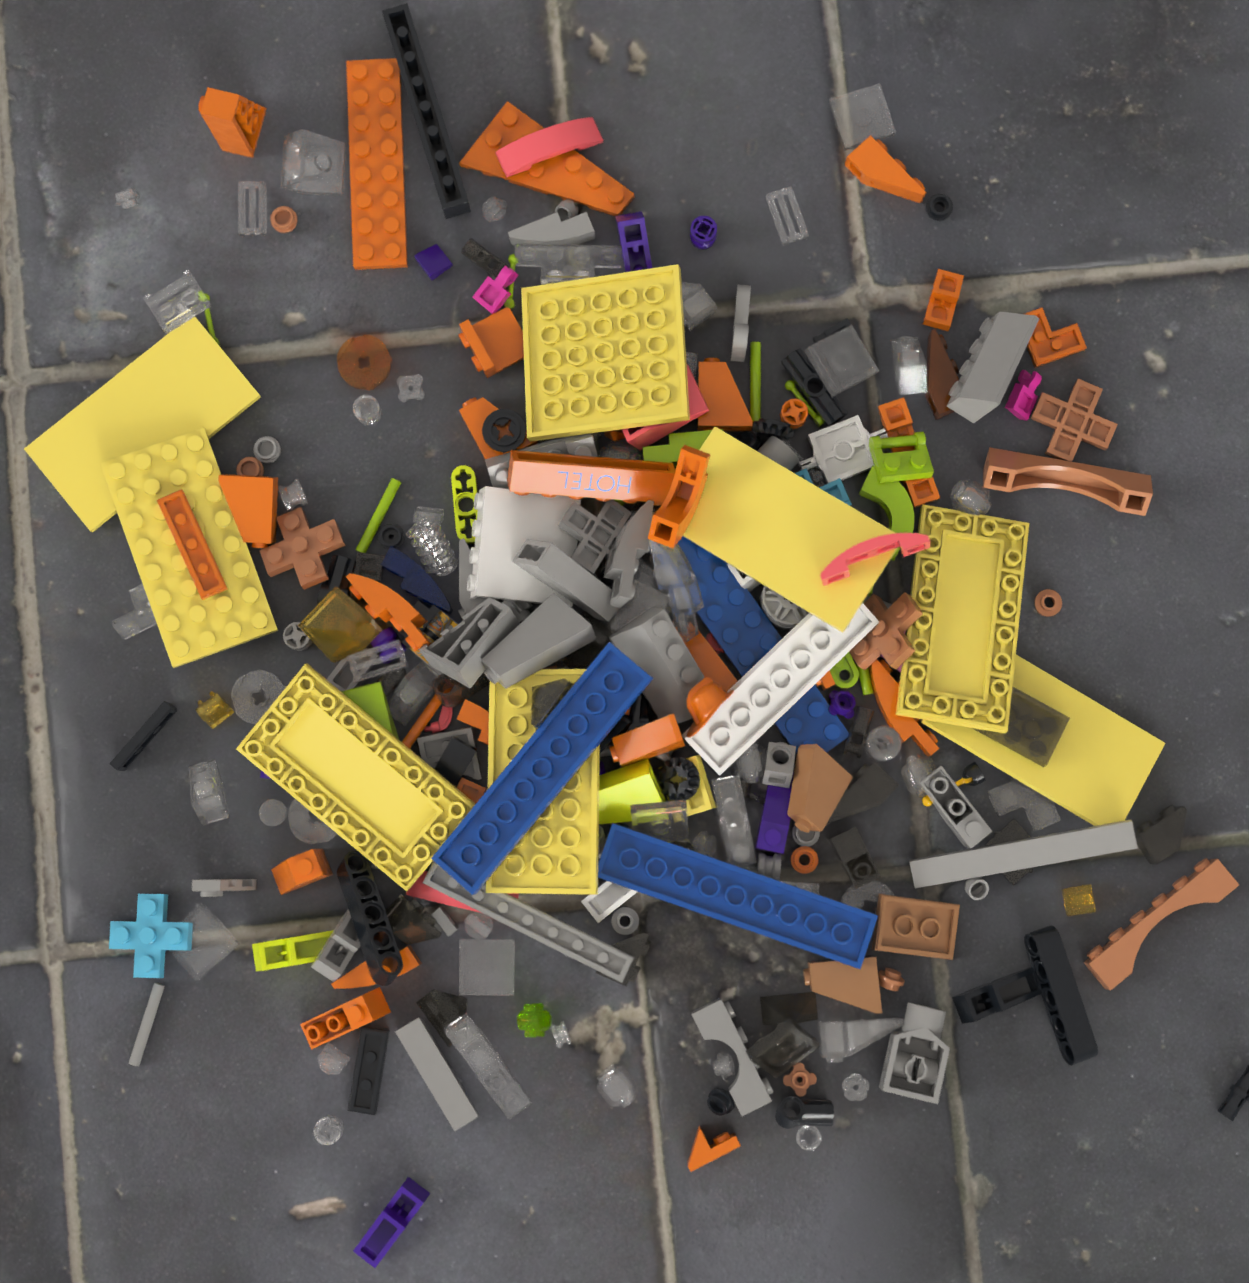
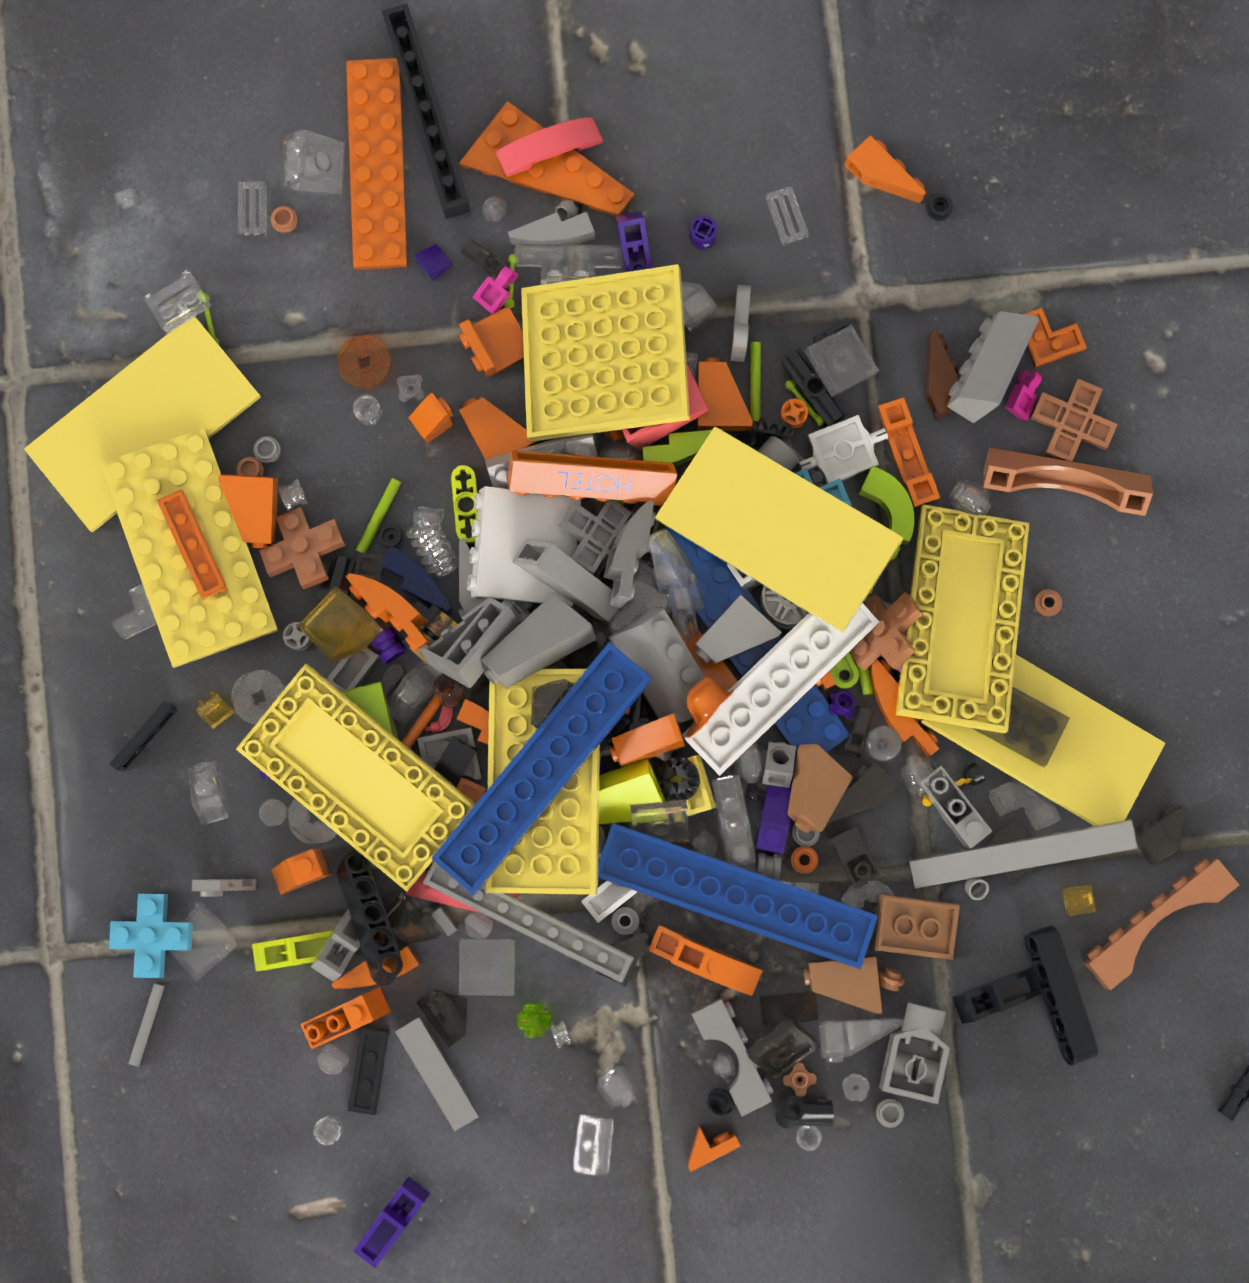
orange wedge [198,87,267,158] -> none
clear tile [346,640,408,683] -> none
clear slope [443,1013,532,1120] -> none
black gear [482,409,526,453] -> none
orange arch [648,445,711,548] -> none
coral slope [820,533,930,586] -> none
clear tile [829,83,896,151] -> none
lime plate [869,431,934,483] -> none
clear slope [891,336,927,395] -> none
orange slope [923,269,964,331] -> none
none -> orange slope [409,393,453,444]
none -> clear slope [573,1115,613,1176]
none -> orange slope [648,925,763,996]
none -> light grey slope [694,595,782,664]
none -> light grey plate [876,1099,904,1128]

